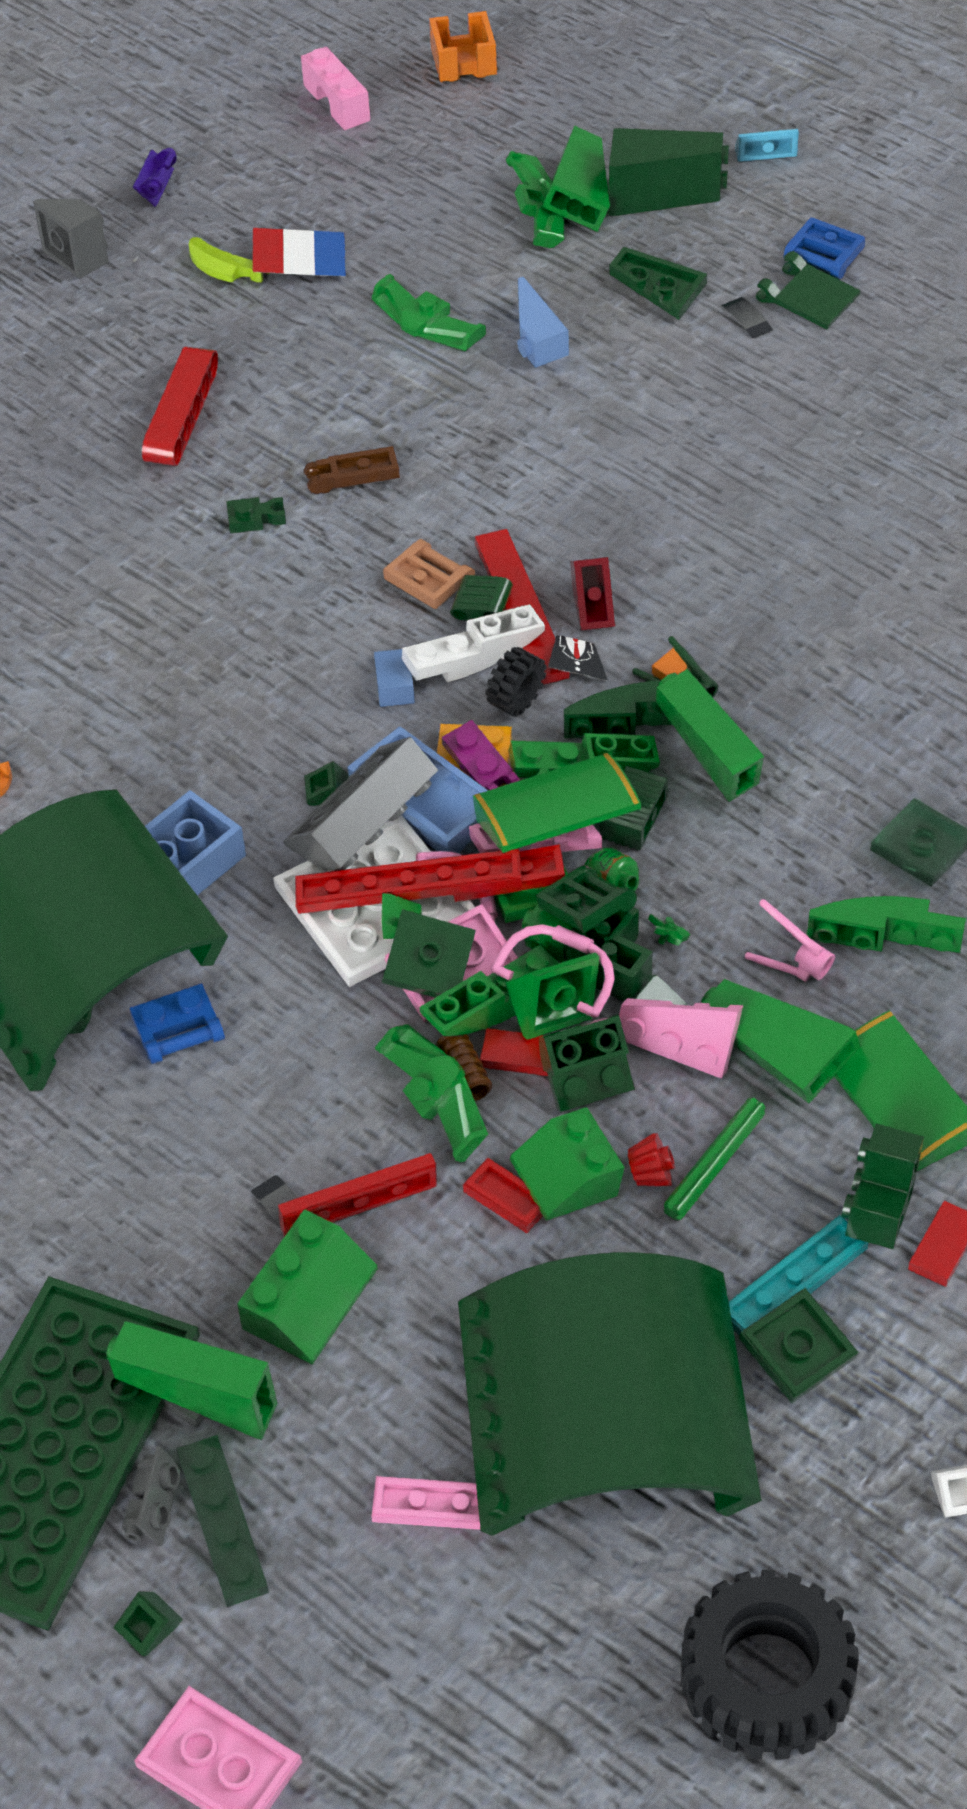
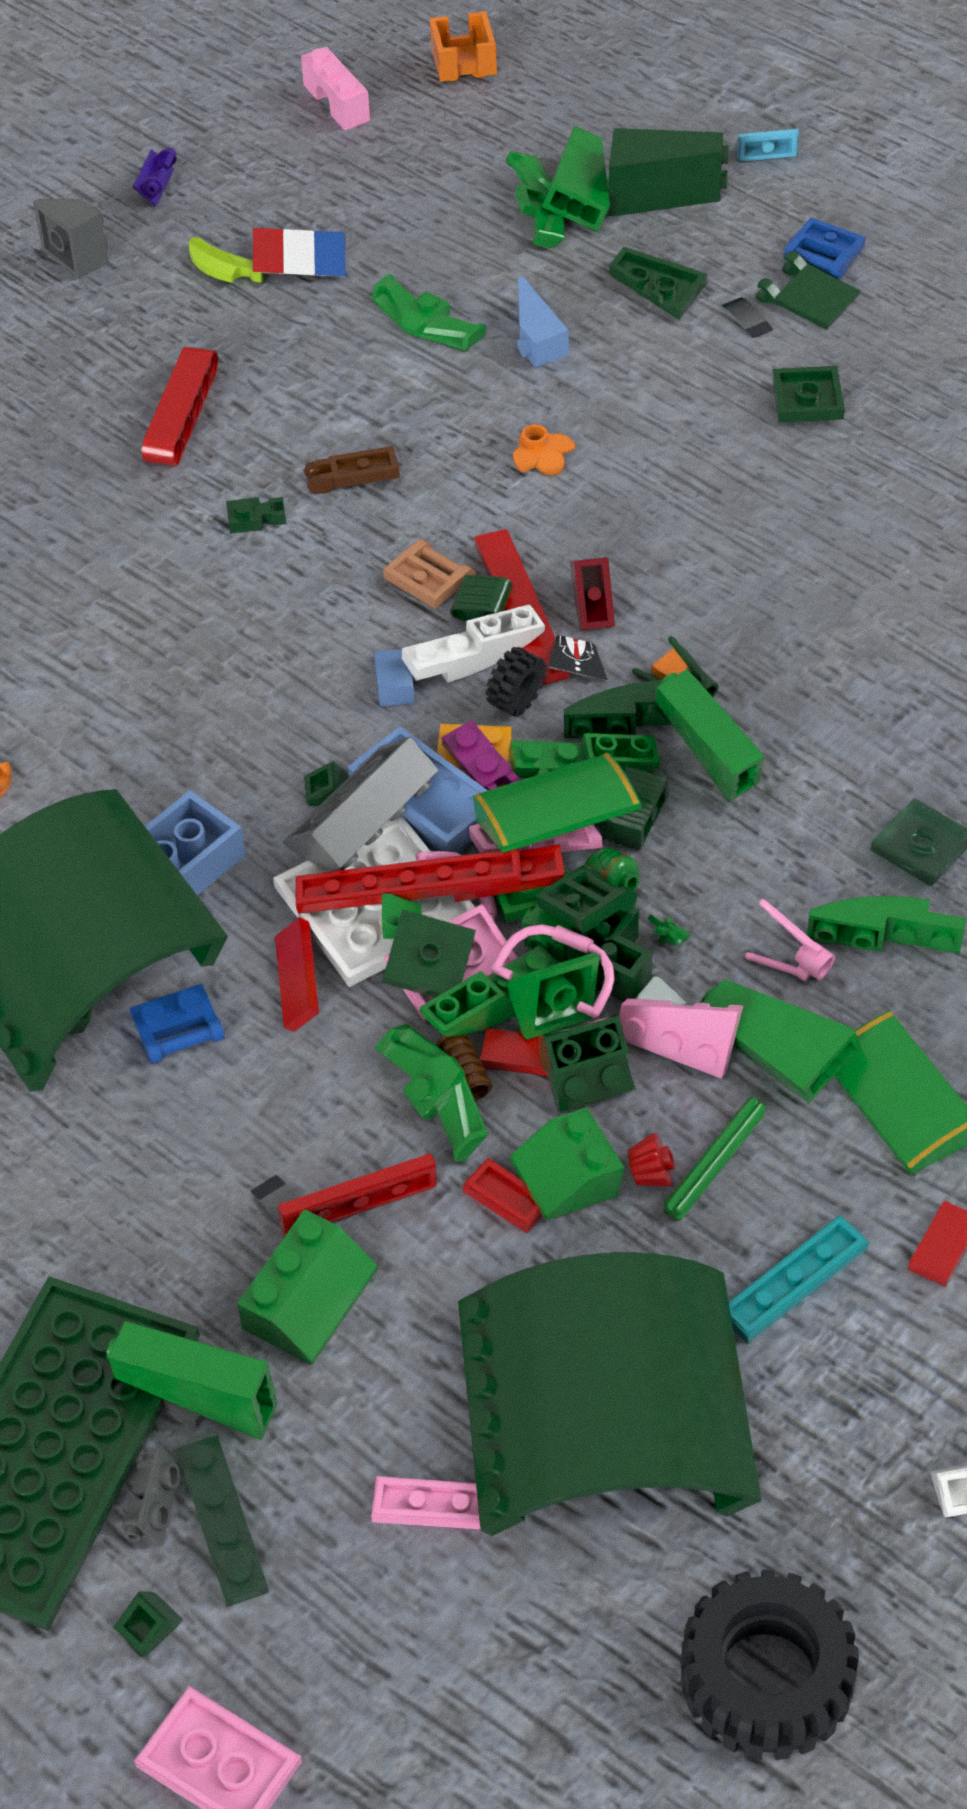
dark green plate [738,1288,859,1403] -> none
dark green brick [841,1123,924,1249] -> none
none -> red tile [275,917,319,1032]
none -> orange plate [513,424,576,475]
none -> dark green plate [772,366,845,423]

